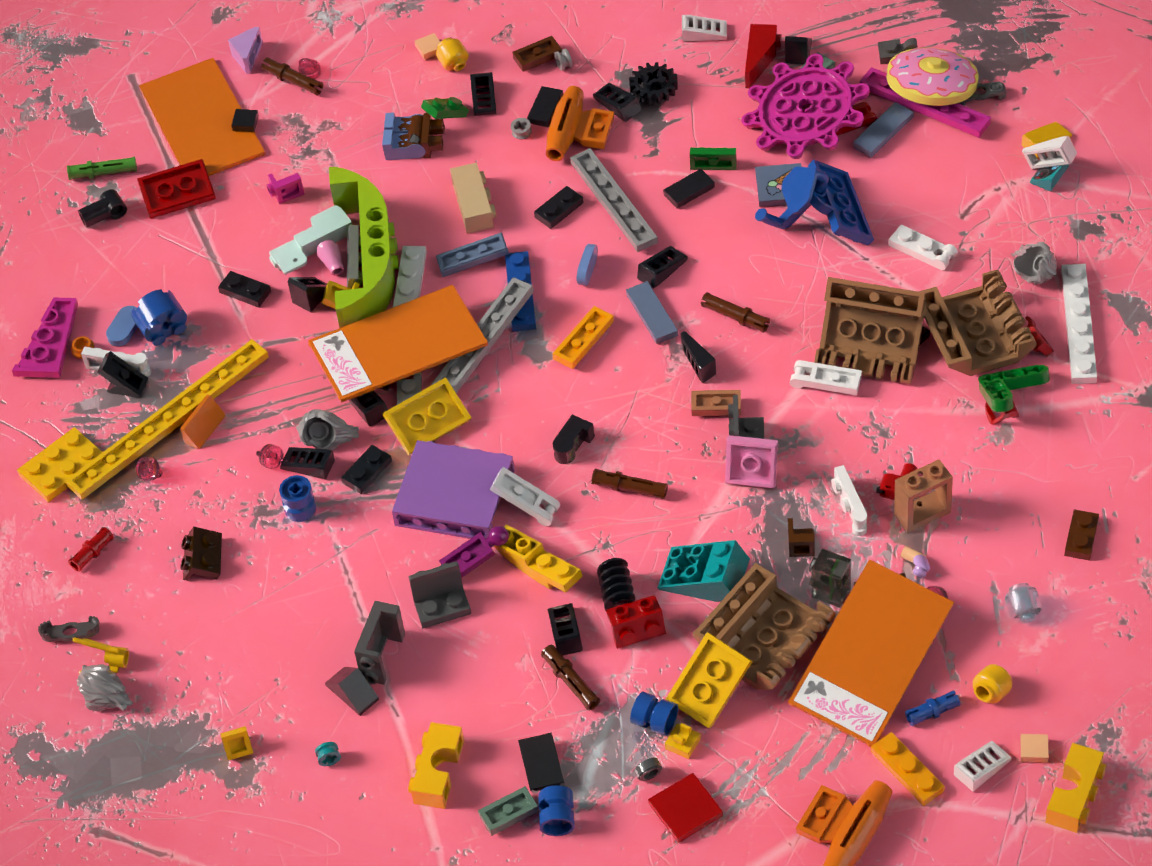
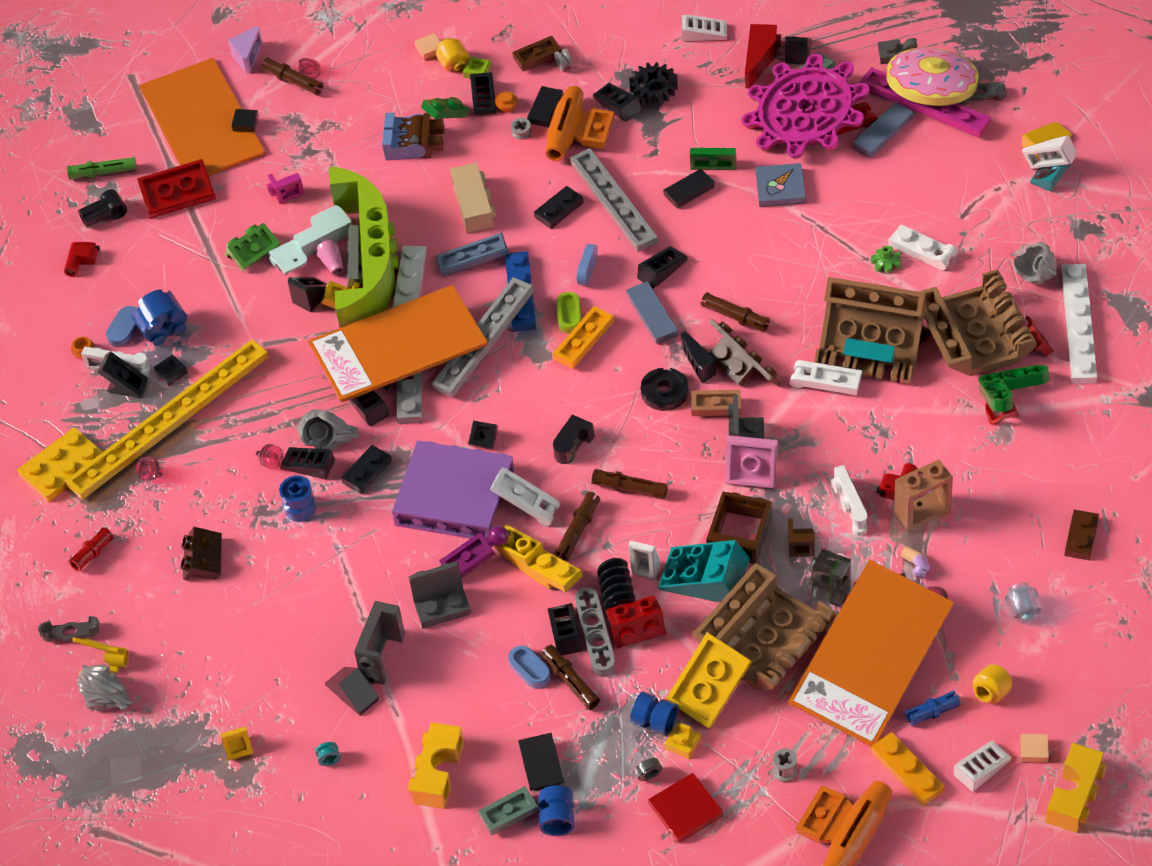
dark pink wing [12,297,78,378] -> none
orange slope [180,394,225,449] -> none
black plate [218,271,271,308] -> none
yellow plate [383,377,472,456] -> none
blue plate [755,159,874,246] -> none
none -> red piece [64,242,101,277]
none -> black tile [154,354,188,386]
none -> bright green bracket [224,222,281,272]
none -> lime tile [463,56,492,79]
none -> black tile [468,420,498,450]
none -> orange plate [495,91,518,112]
none -> medium blue tile [508,646,551,689]
none -> reddish brown pin [554,492,601,561]
none -> lime tile [556,292,582,334]
none -> light grey beam [575,587,615,677]
none -> white slope [628,541,661,579]
none -> black tile [640,368,689,411]
none -> reddish brown window [706,491,772,564]
none -> bracket [709,318,782,387]
none -> light grey bush [773,748,797,783]
none -> teal slope [843,338,895,363]
none -> bright green plant [870,246,902,273]

